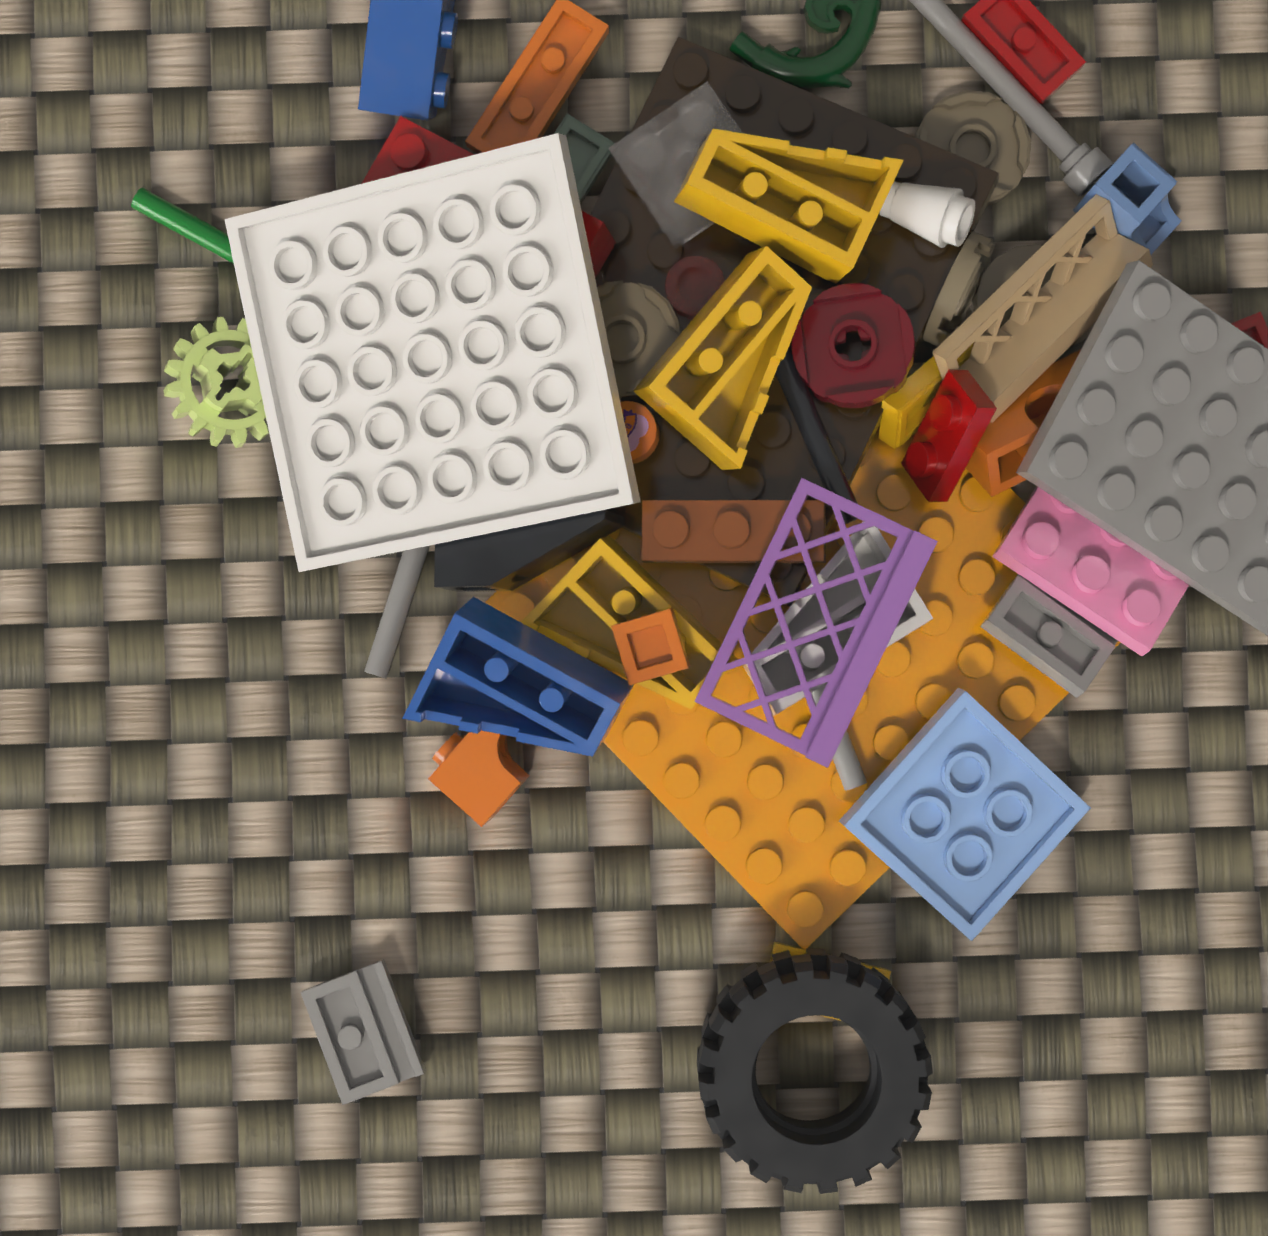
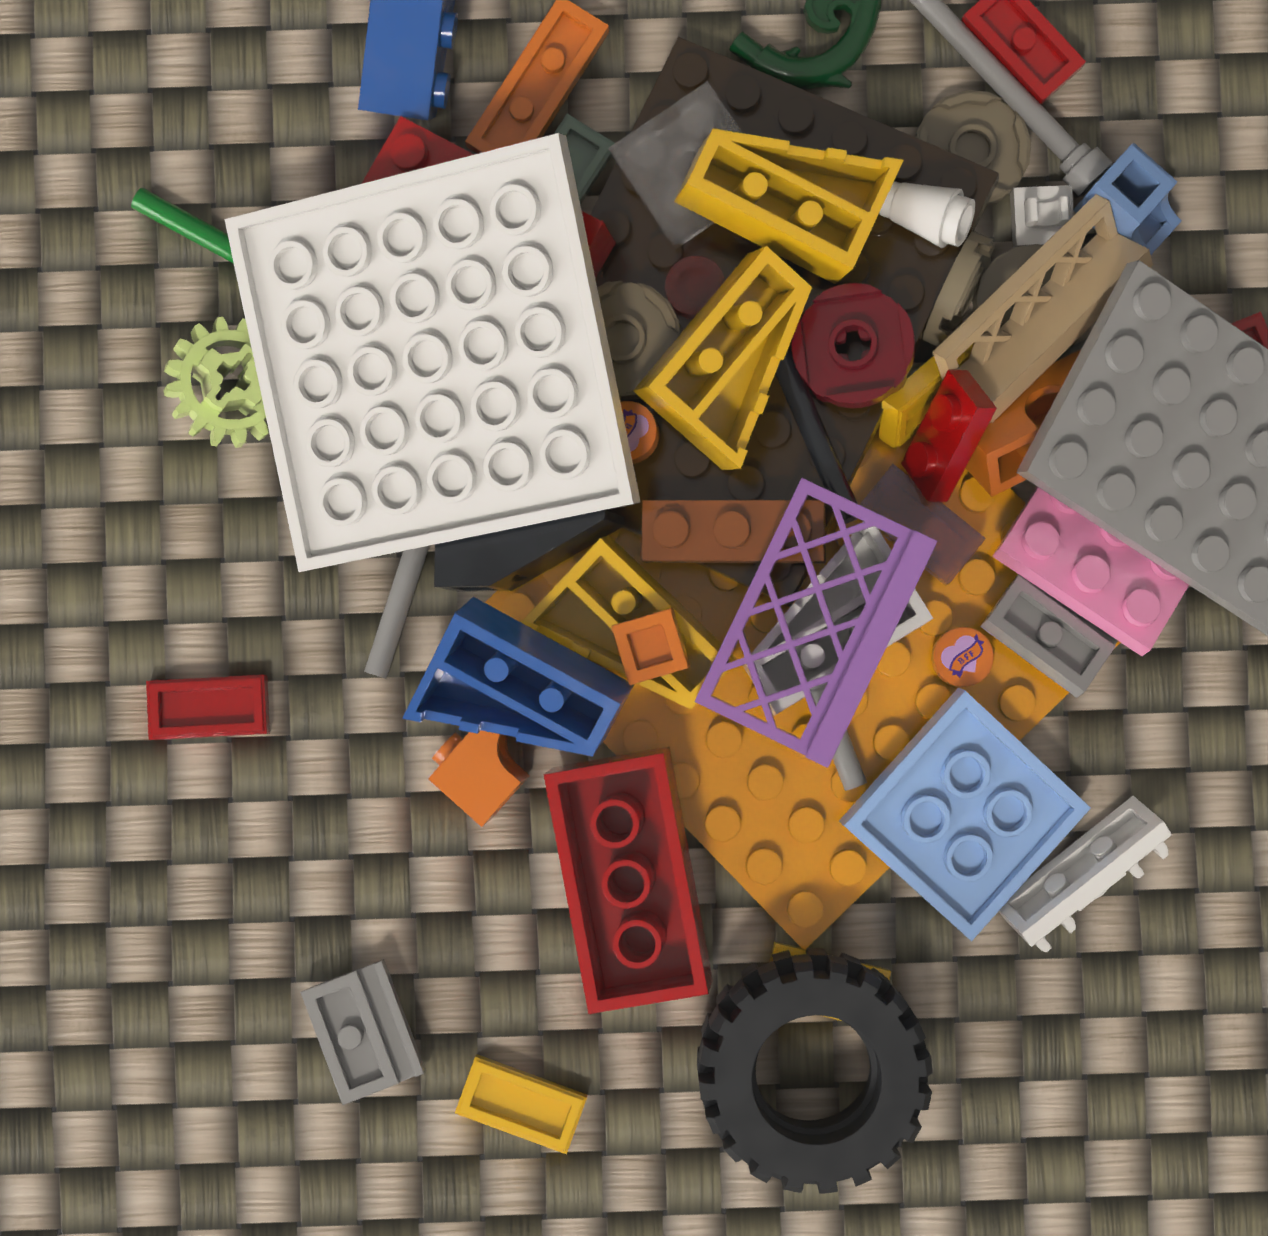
none -> red tile [146,675,270,740]
none -> yellow tile [455,1054,587,1155]
none -> red brick [543,746,713,1014]
none -> tile [859,464,986,586]
none -> orange tile [931,627,994,687]
none -> white plate [999,796,1172,952]
none -> white tile [1010,185,1074,248]

